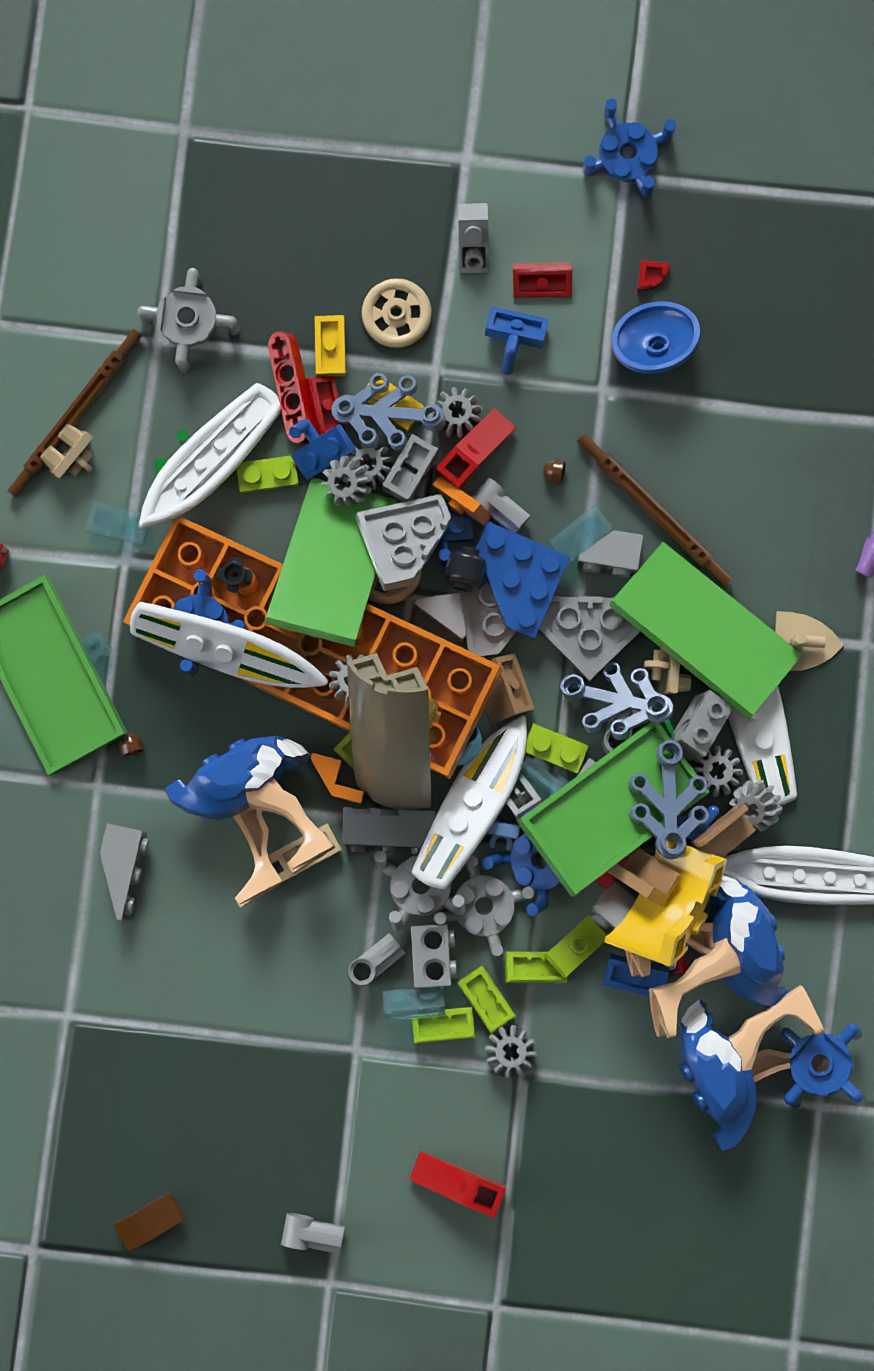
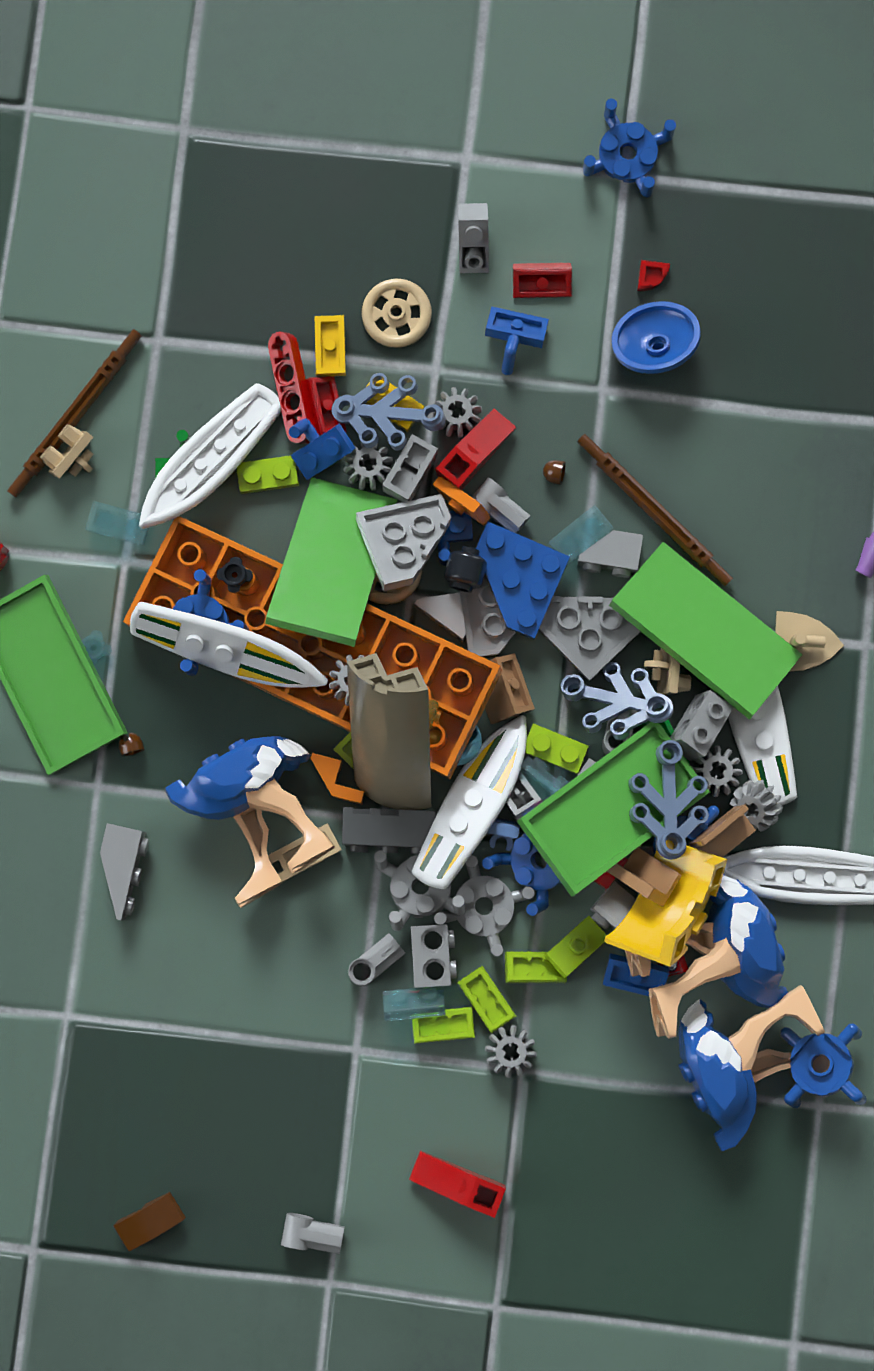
light grey plate [137,268,240,373] -> none
light grey gear [321,456,373,507] -> none

